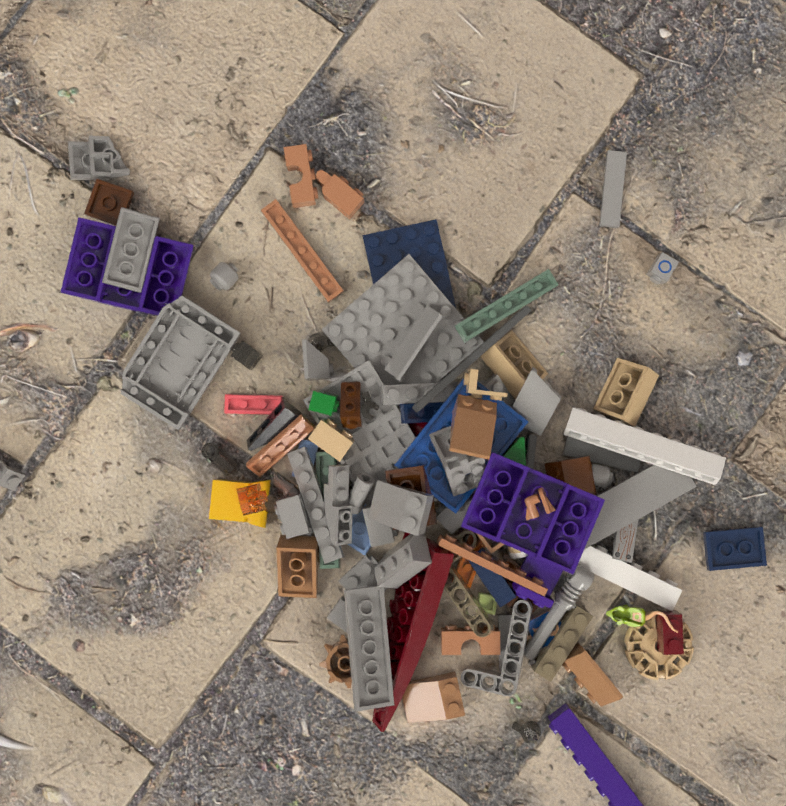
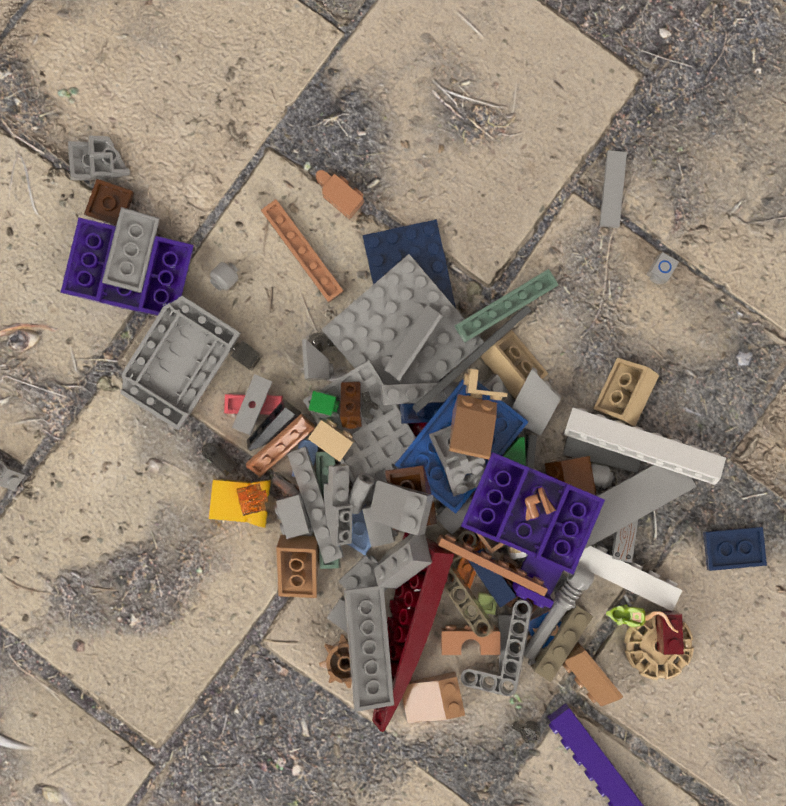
nougat arch [283,144,319,208] -> none
none -> light grey tile [232,374,273,435]

